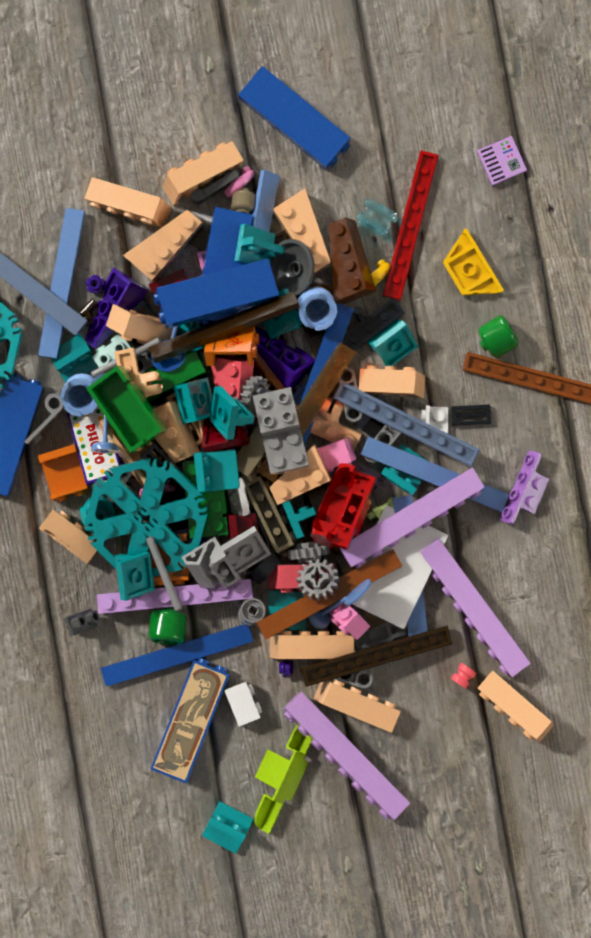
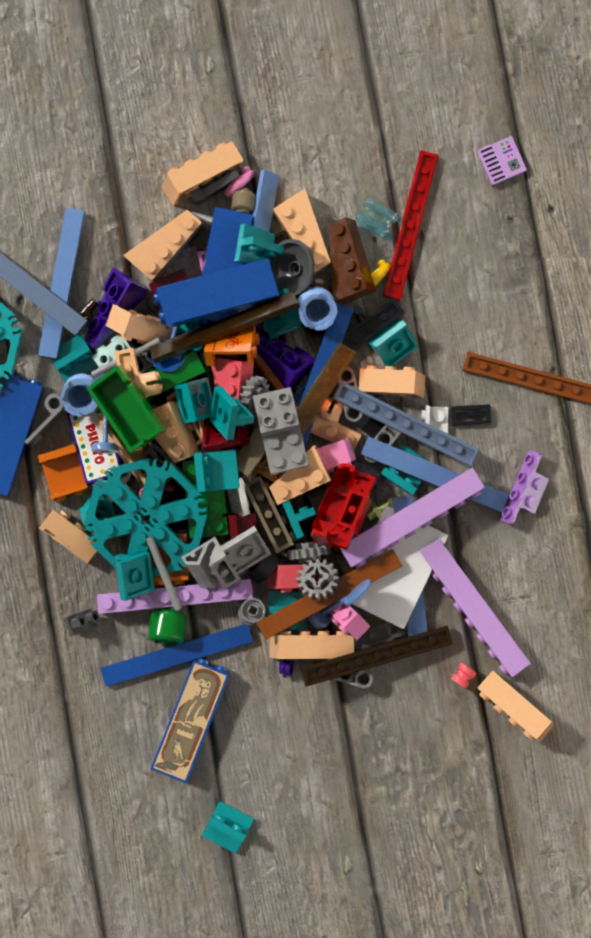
light nougat wedge [84,177,171,228] -> none
dark purple plate [85,275,104,293] -> none
white brick [224,681,263,726] -> none
blue brick [238,66,350,170] -> none
lime piece [255,725,312,835] -> none
lavender brick [282,692,410,820] -> none
light nougat wedge [314,679,401,733] -> none
yellow wing [442,228,504,296] -> none
green head [478,315,519,358] -> none

